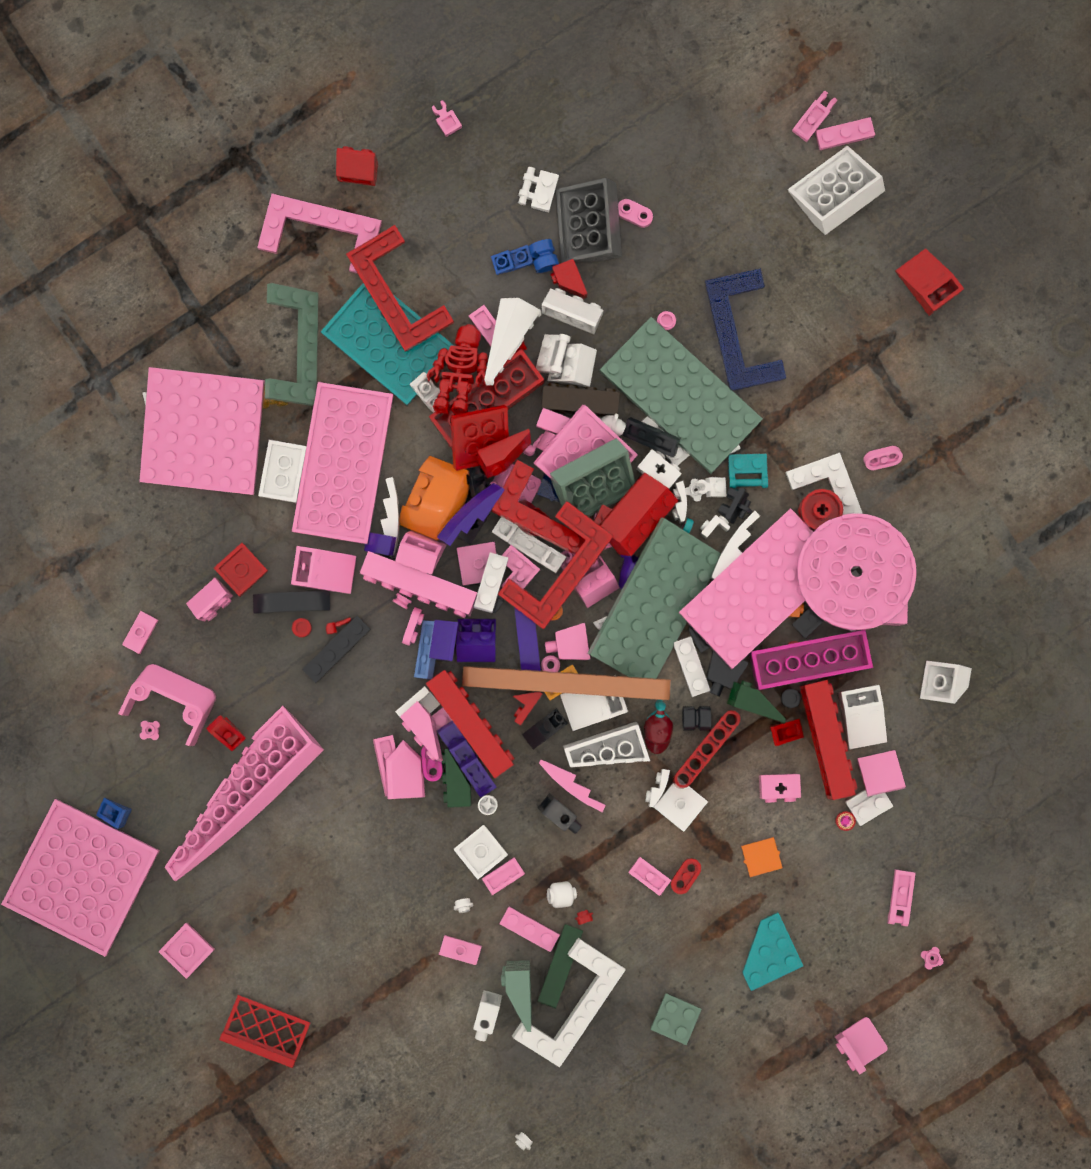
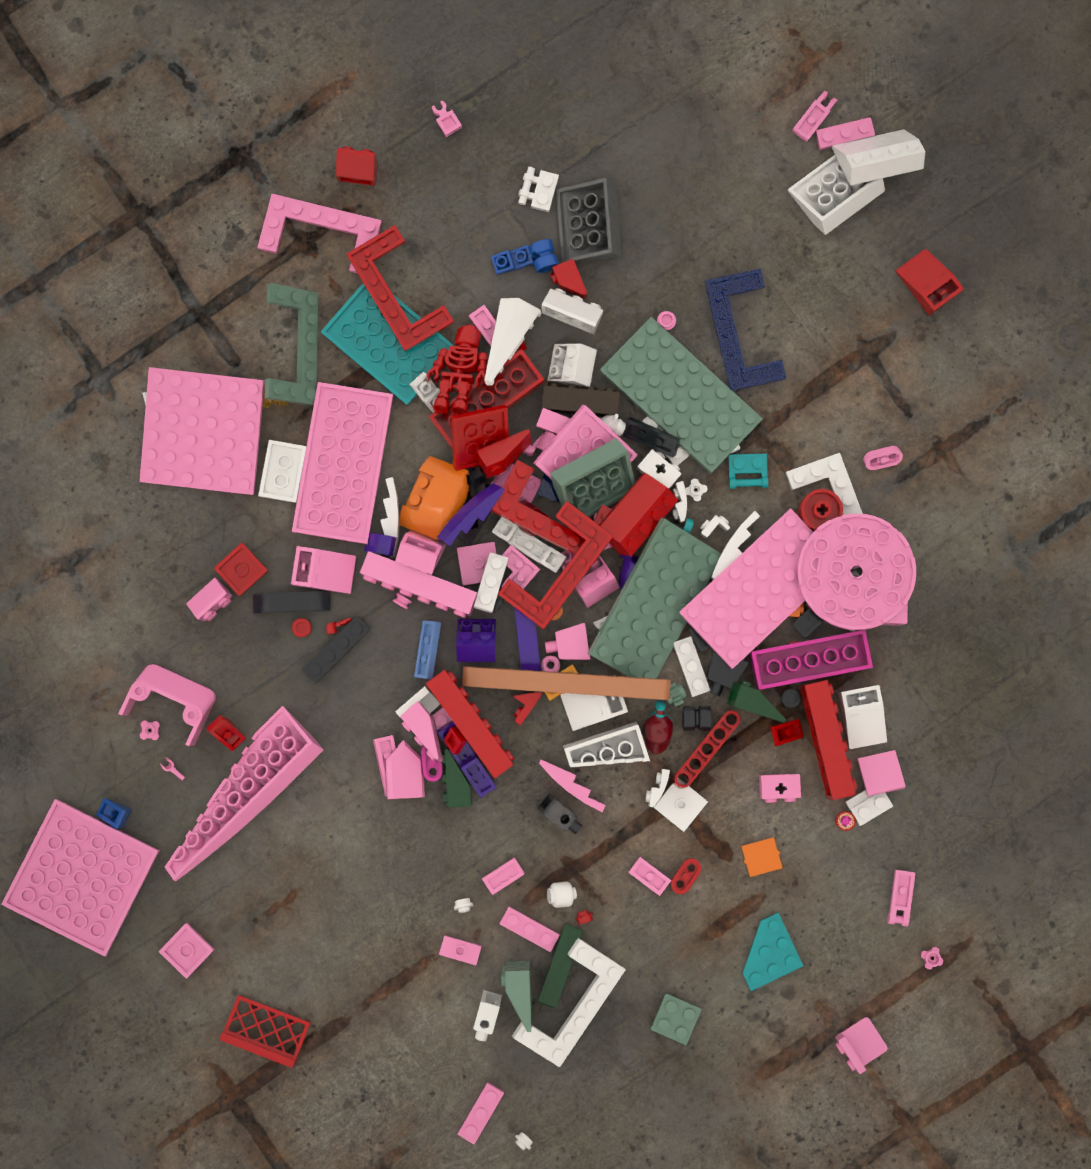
bright pink plate [122,611,159,654] -> none
bright pink plate [402,607,424,646] -> none
dark purple slope [429,620,458,662] -> none
white plate [454,825,508,879] -> none
white wheel [478,795,498,815] -> none
black slope [522,708,568,750] -> none
white plate [536,334,571,374] -> none
bright pink plate [618,199,653,228] -> none
white plate [694,477,727,498] -> none
black hips [718,487,753,525] -> none
white slope [920,661,972,704] -> none
none -> bright pink hand [160,757,185,780]
none -> red plate [444,726,467,755]
none -> bright pink plate [457,1082,504,1144]
none -> sand green gear [667,683,687,707]
none -> white slope [832,129,925,185]

